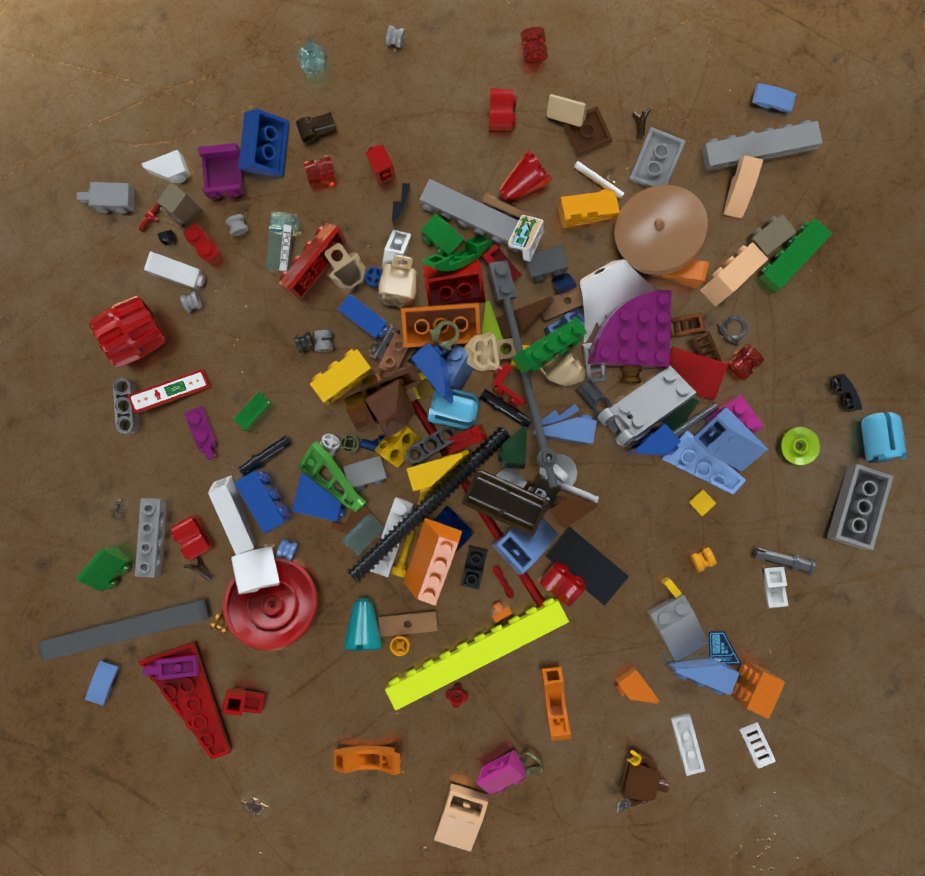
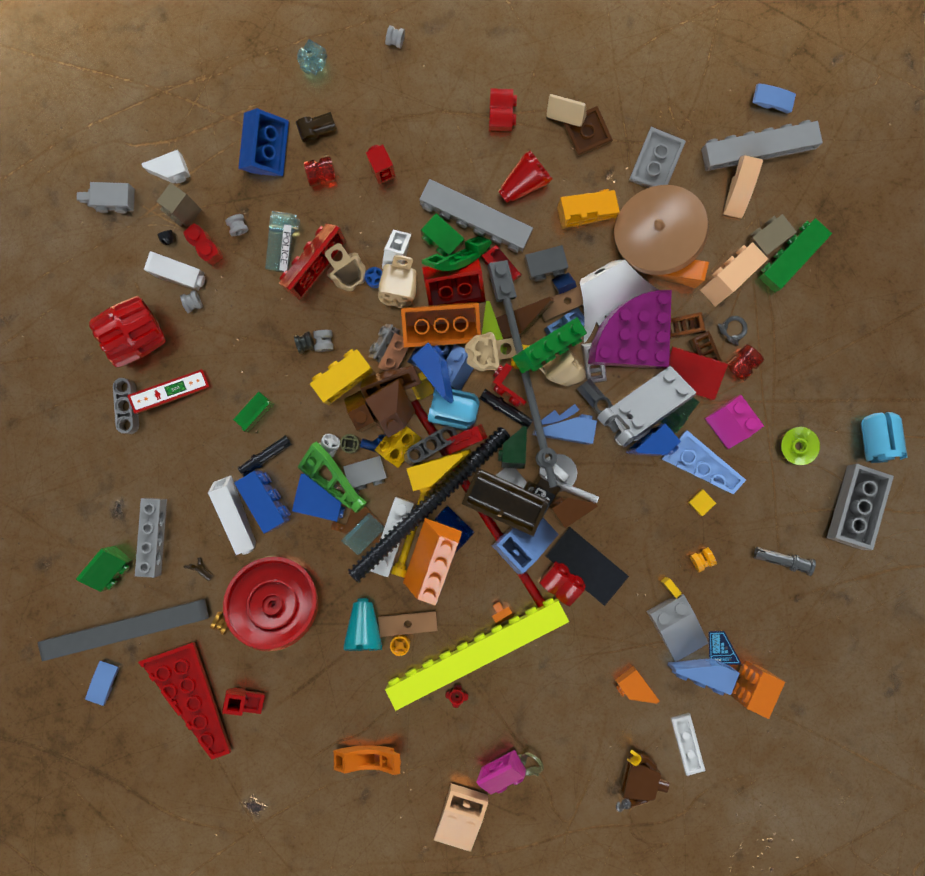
red piece [139,203,160,232] -> none
magenta hinge [143,655,200,680] -> none
red brick [171,515,213,561] -> none
magenta hinge [184,406,217,460] -> none
magenta panel [198,143,245,199] -> none
white slope [231,547,280,595] -> none
medium blue wheel [276,538,298,561] -> none
blue slope [338,293,388,339] -> none
black slope [392,183,411,225] -> none
olive piece [429,320,460,351] -> none
black slope [460,545,488,590] -> none
medium nougat tile [482,194,538,218] -> none
red piece [493,566,514,599] -> none
panel [508,215,544,261] -> none
clear red wheel [520,27,548,64] -> none
orange arch [542,667,571,741] -> none
white bar [574,161,624,199] -> none
pearl gold wheel [622,366,642,384] -> none
dark brown bar [632,108,651,137] -> none
dark grey bar [673,402,719,437] -> none
medium blue slope [693,407,768,472] -> none
white slope [739,721,776,768] -> none
white slope [764,567,788,609] -> none
black slope [832,374,862,412] -> none

